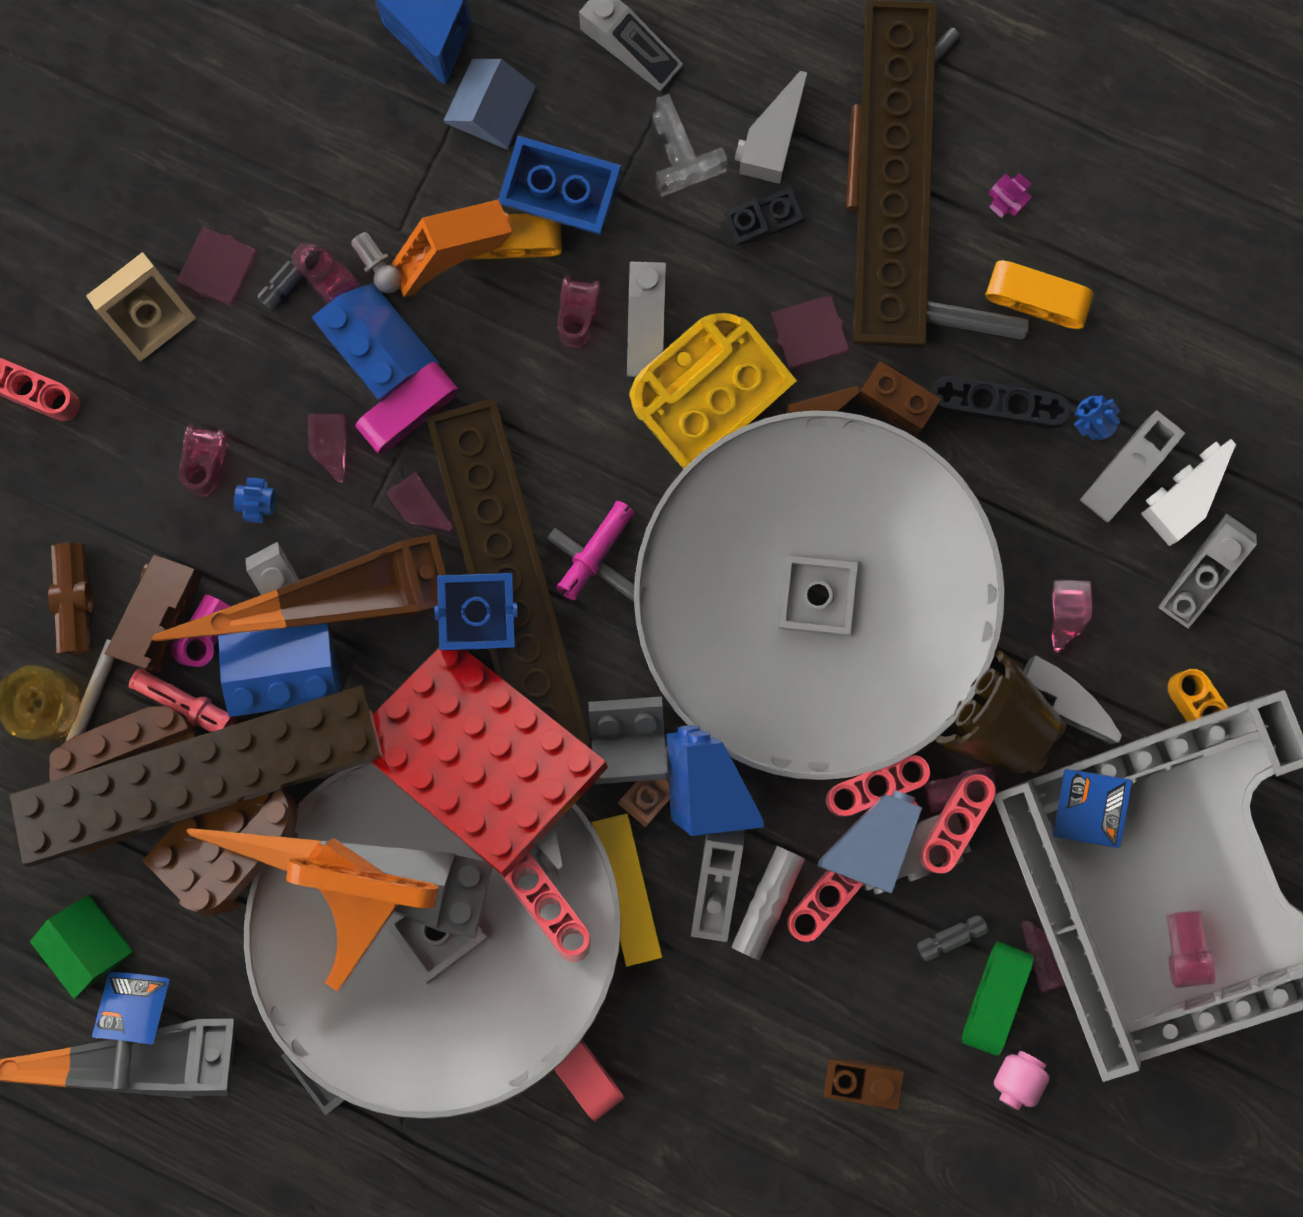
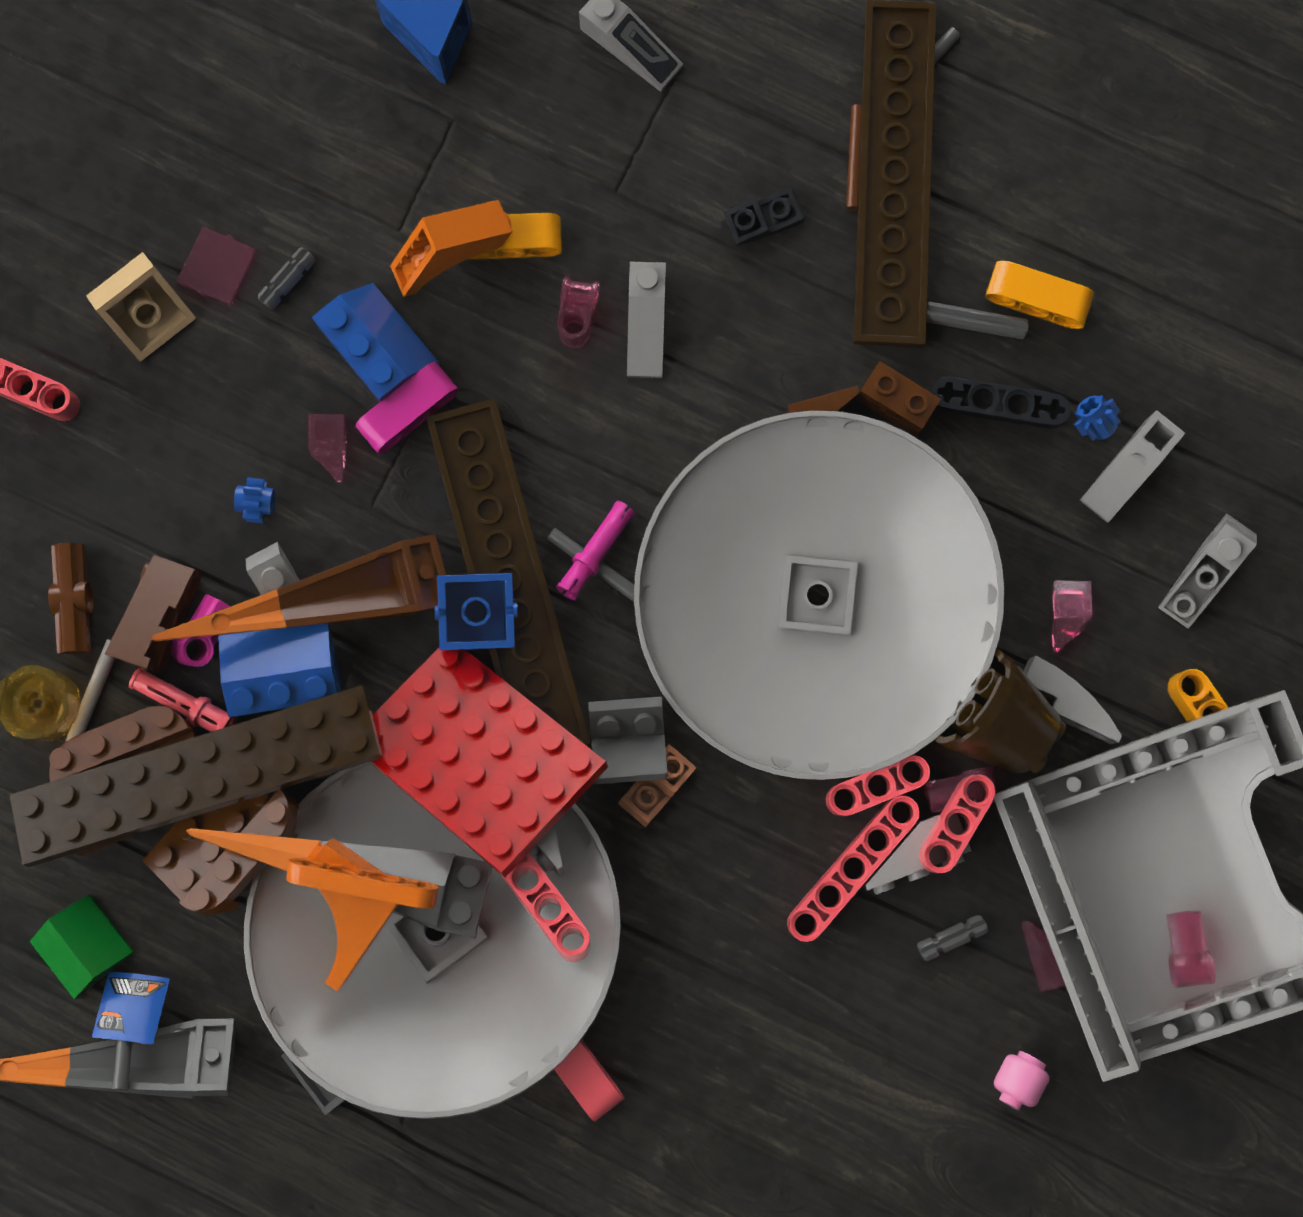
clear pink piece [179,424,228,497] -> none
clear pink piece [292,242,360,304] -> none
light grey axle [351,232,402,293] -> none
clear pink slope [386,472,454,531] -> none
sand blue slope [443,59,536,150] -> none
blue slope [498,136,622,235] -> none
yellow tile [592,814,662,967] -> none
yellow plate [629,313,797,469] -> none
clear bracket [652,94,727,197] -> none
blue slope [666,725,764,836] -> none
light grey slope [691,830,745,942] -> none
light grey axle [731,846,805,961] -> none
light grey slope [735,71,807,184] -> none
clear pink piece [771,295,848,369] -> none
sand blue slope [818,791,922,893] -> none
reddish brown slope [823,1058,904,1110] -> none
green beam [961,941,1034,1056] -> none
magenta gear [988,173,1033,218] -> none
blue sticker [1053,769,1132,848] -> none
white slope [1141,439,1236,546] -> none

